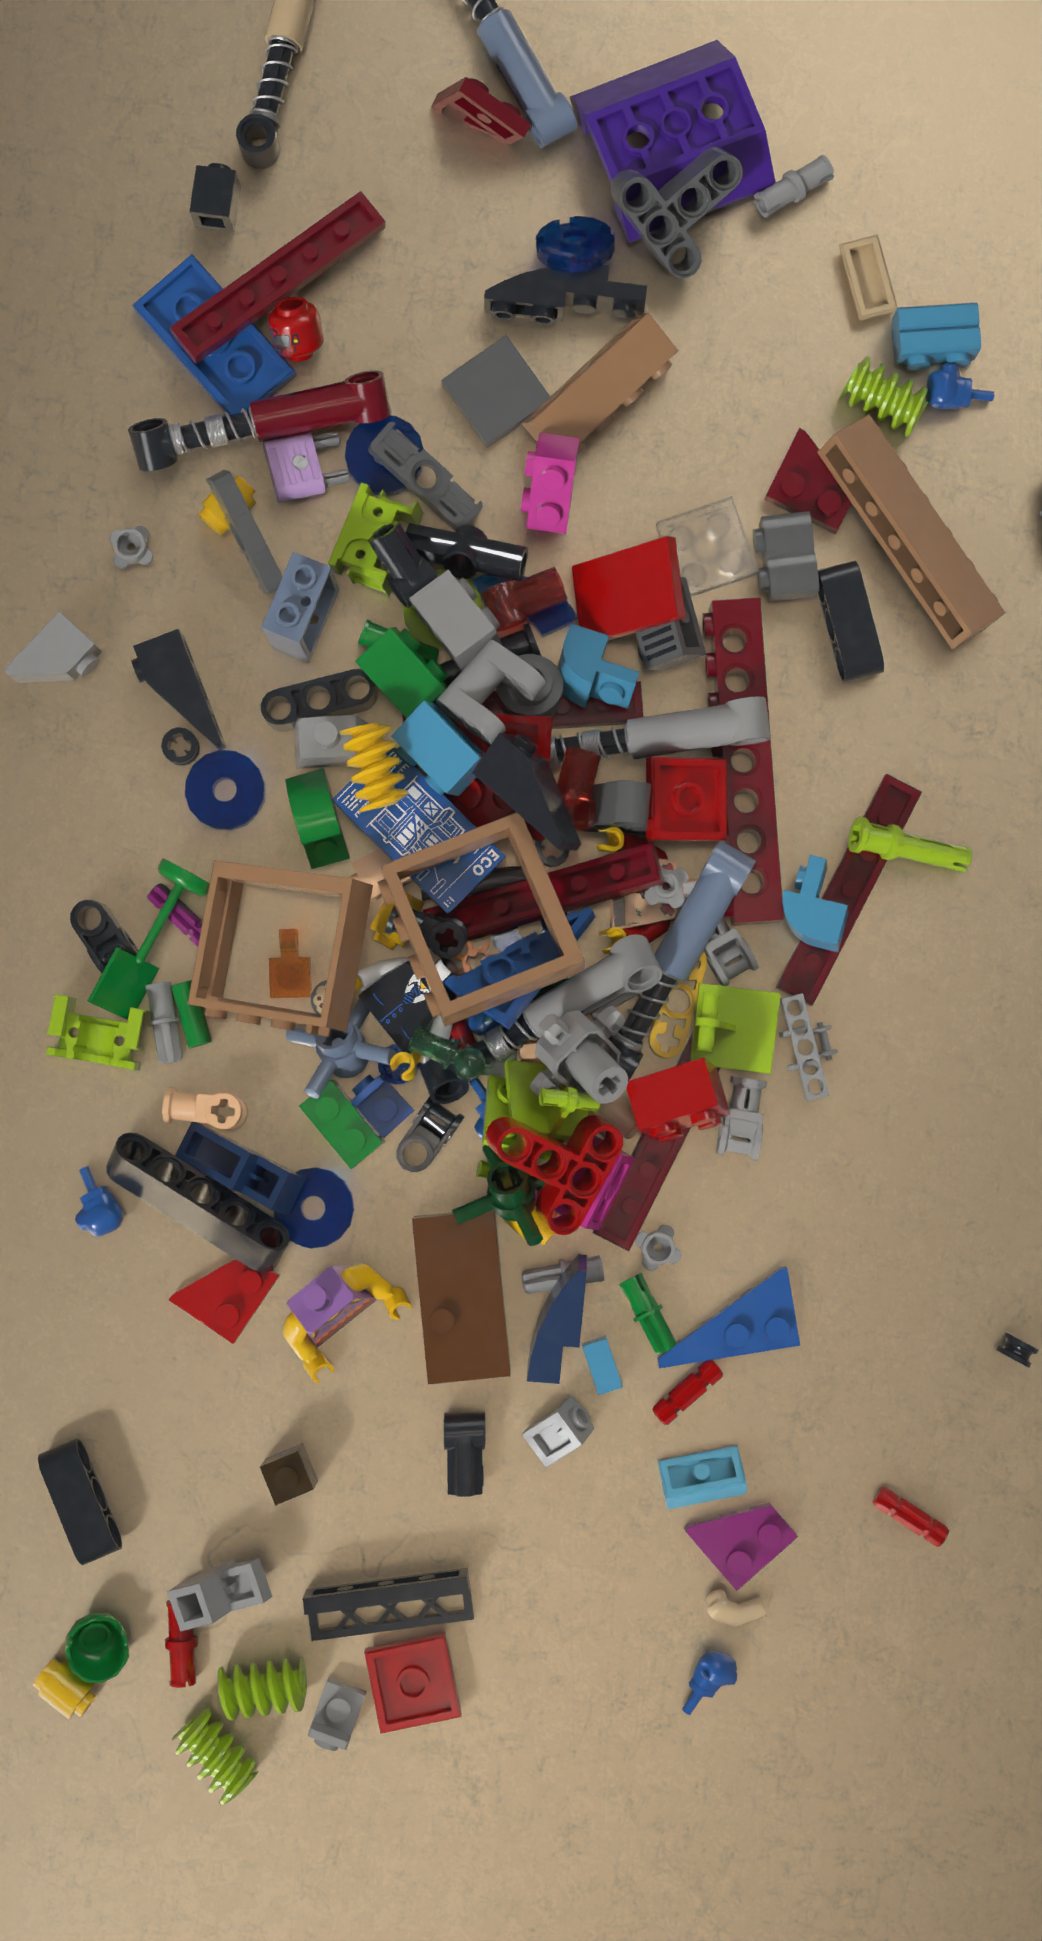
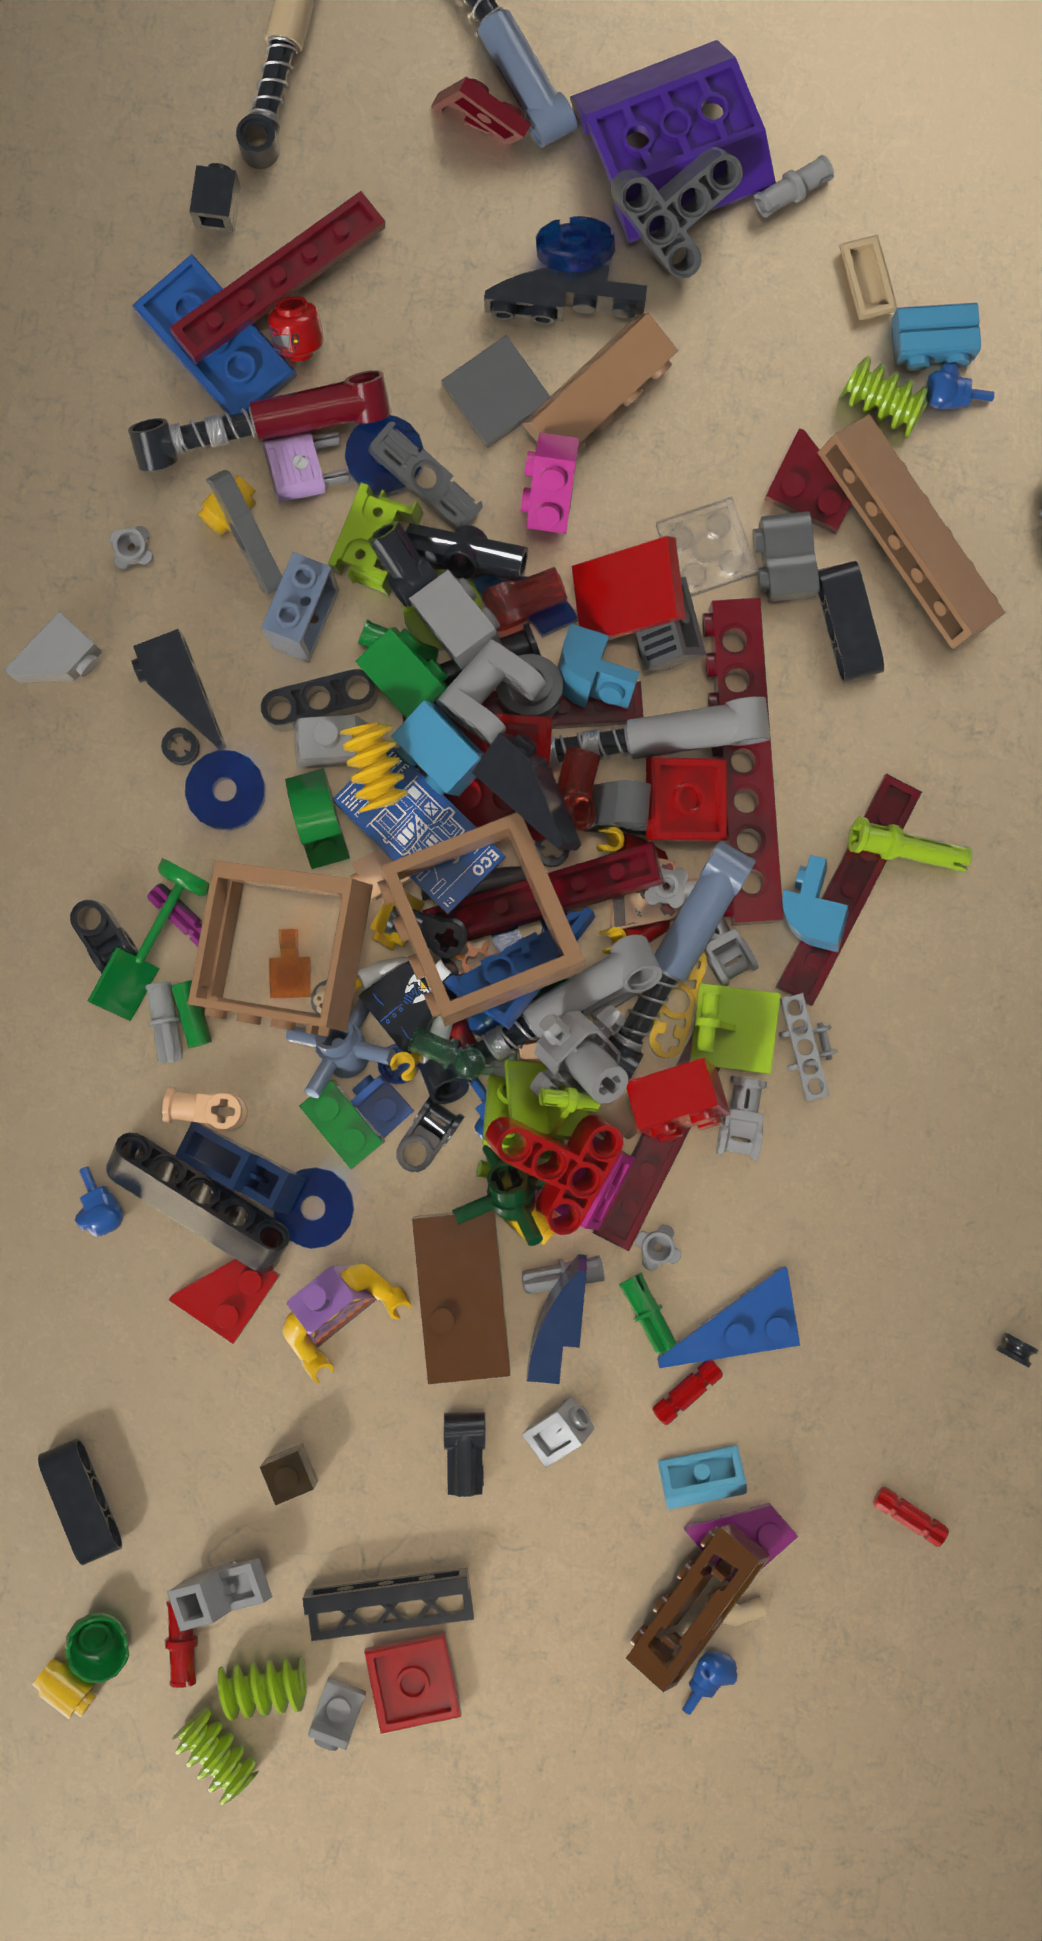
lime piece [45,994,150,1070] -> none
dark azure piece [582,1335,623,1395] -> none
none -> reddish brown brick [626,1523,771,1692]

